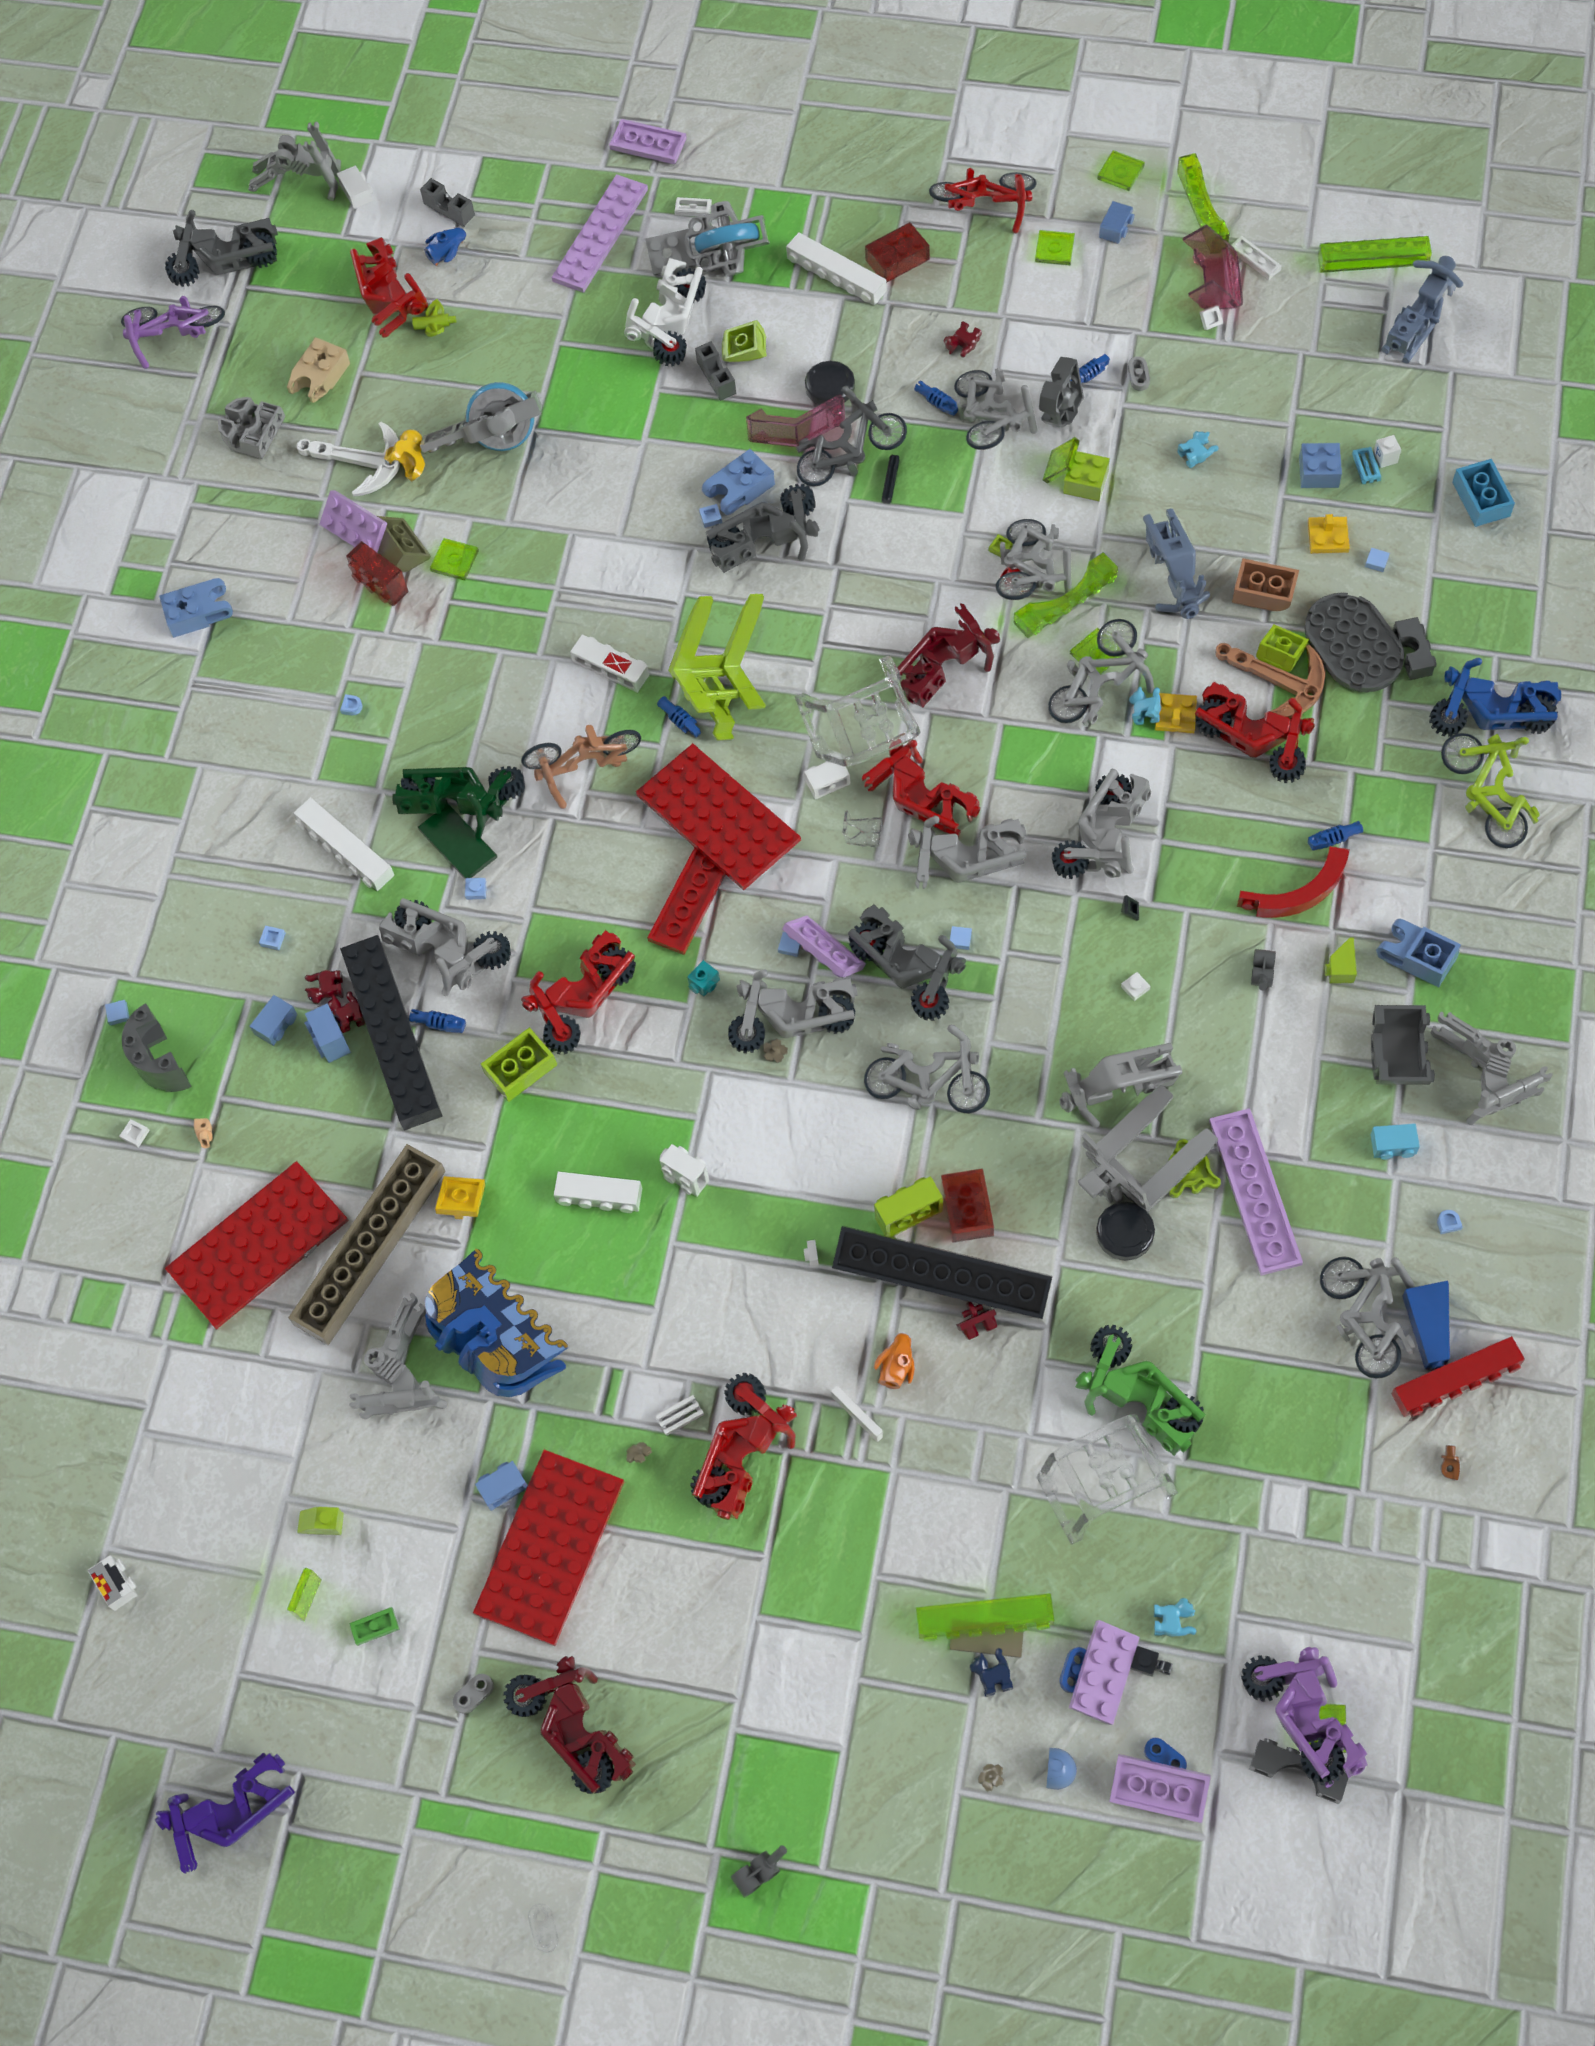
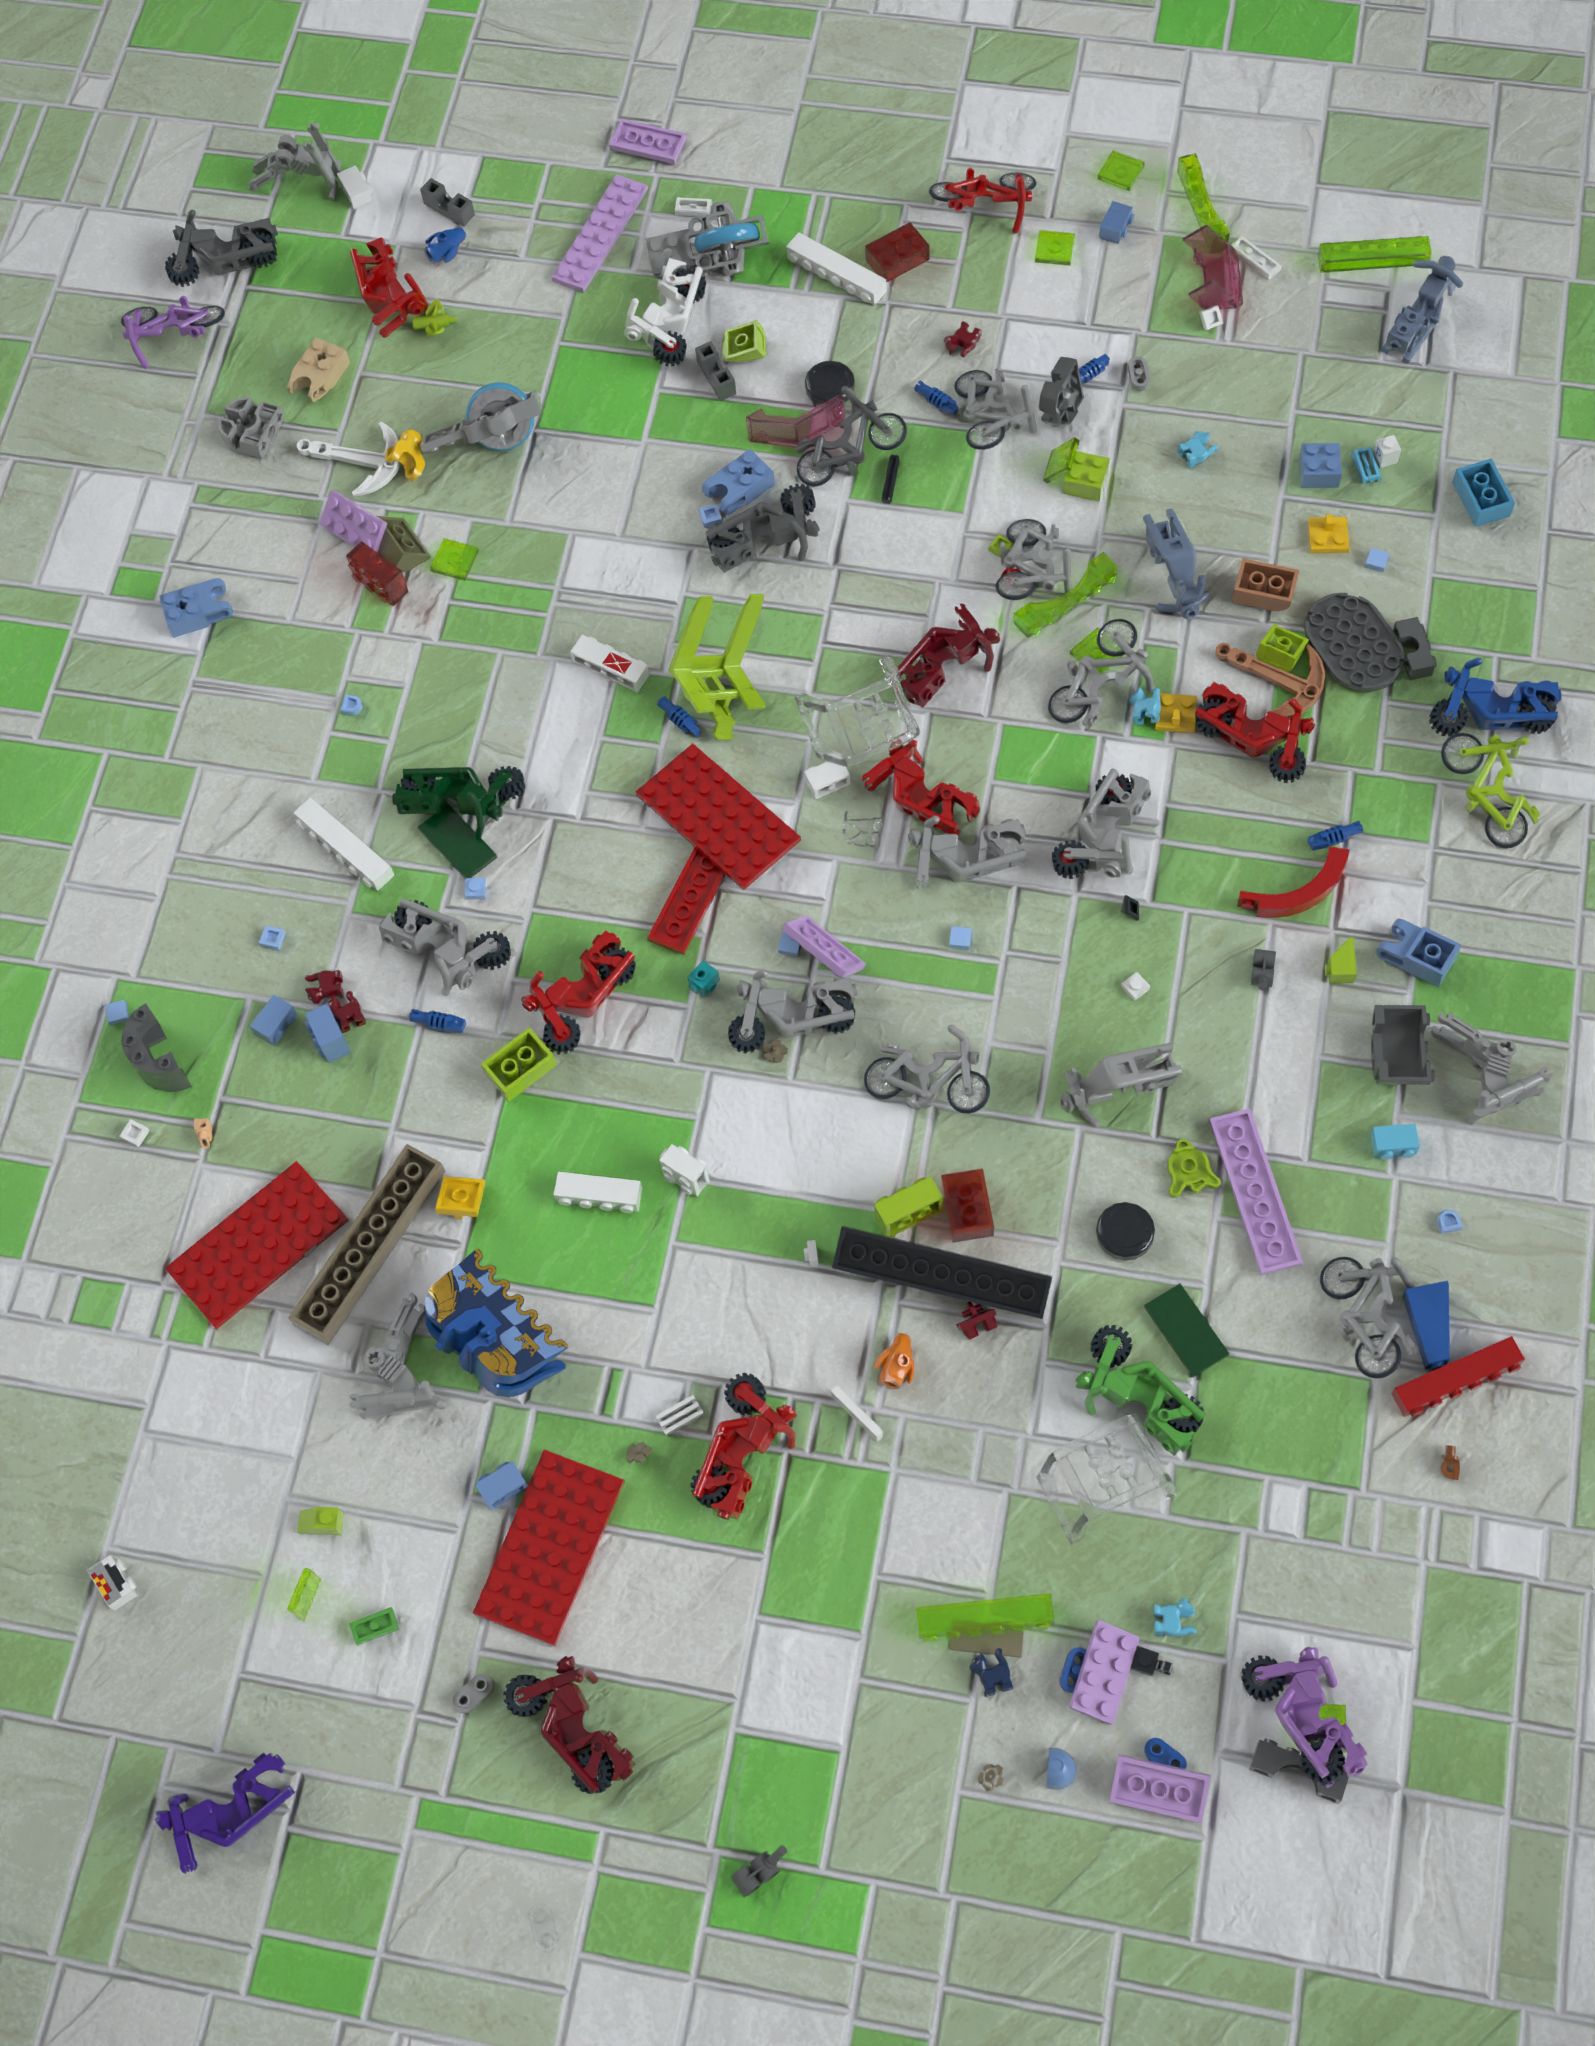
black brick [340,935,443,1131] -> none
nougat piece [521,725,641,809] -> none
dark grey piece [848,904,966,1021] -> none
light grey piece [1078,1085,1218,1212] -> none
none -> dark green tile [1144,1283,1230,1378]

